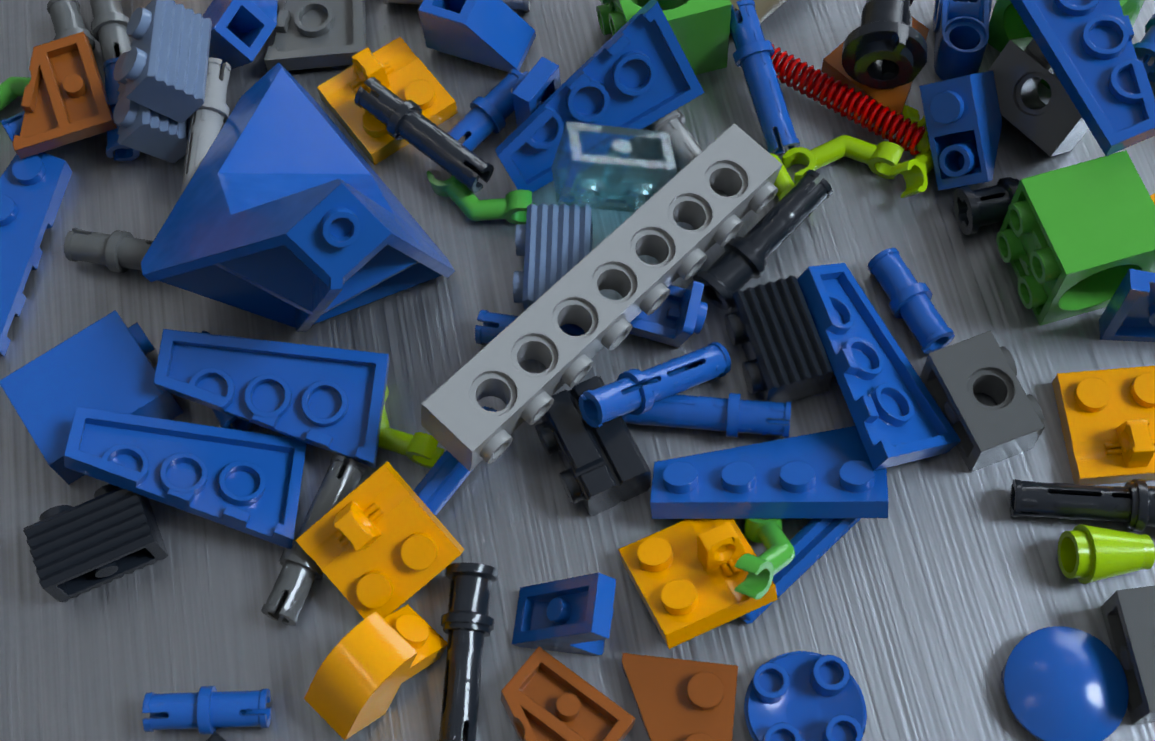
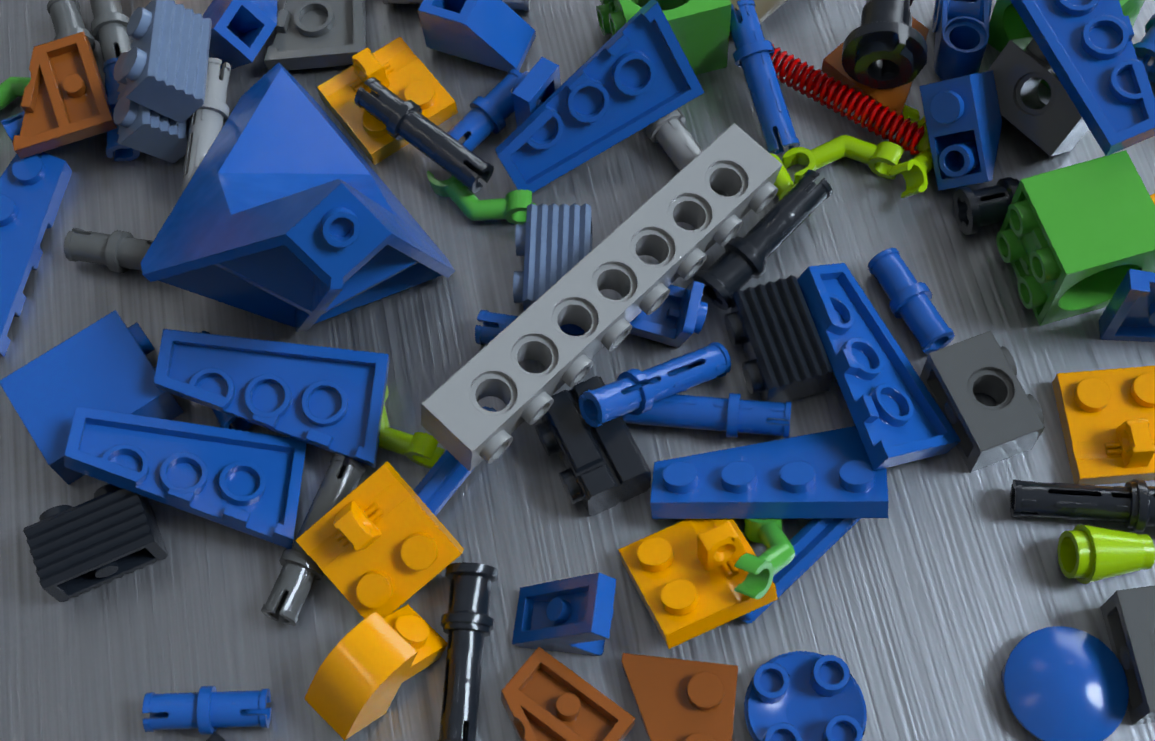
clear light blue brick [551,122,677,212] -> none

